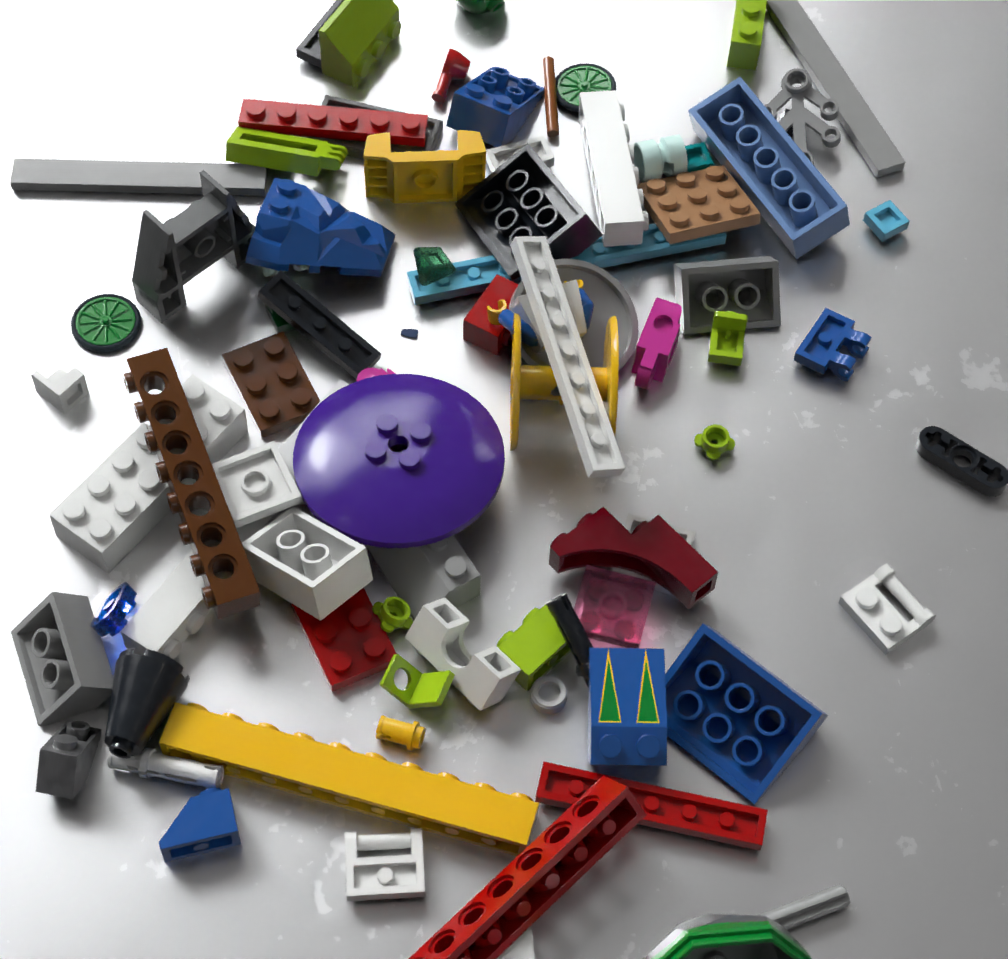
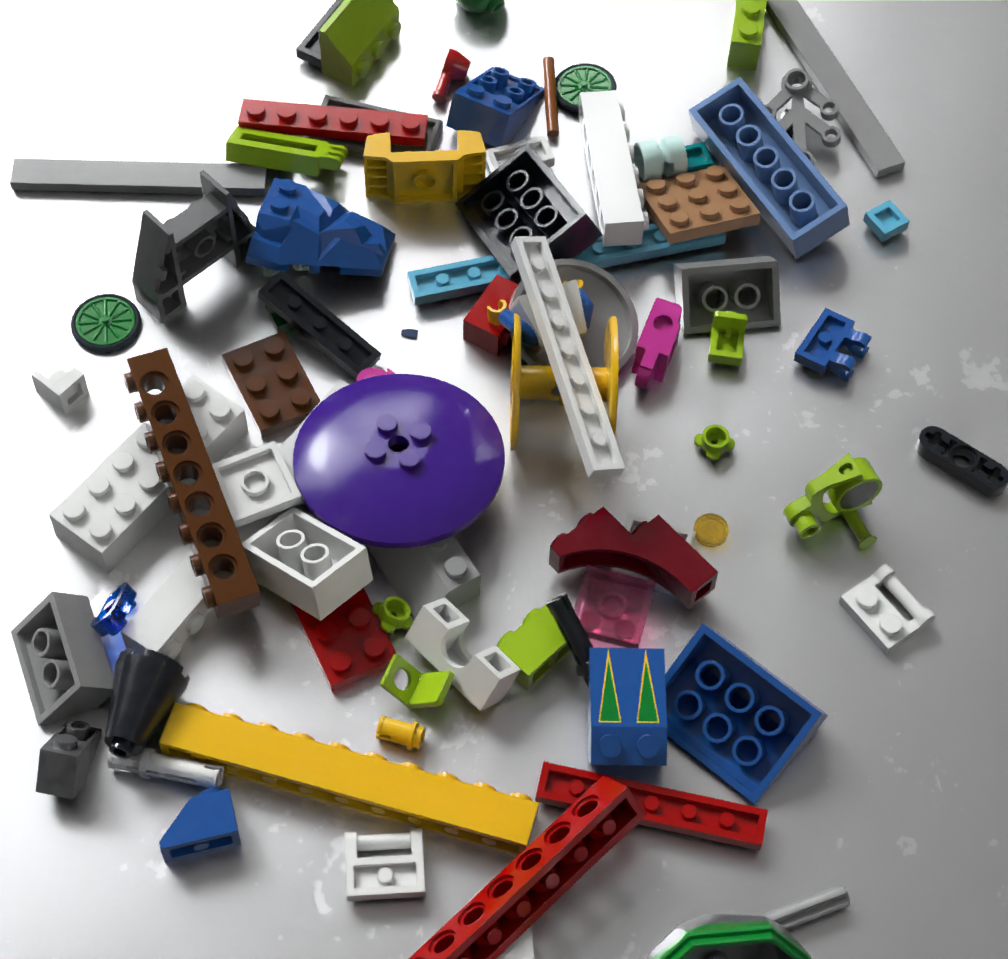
clear green slope [413,247,456,286] -> none
white tile [530,675,568,714] -> none
none -> clear yellow piece [693,513,729,547]
none -> lime piece [783,453,882,549]

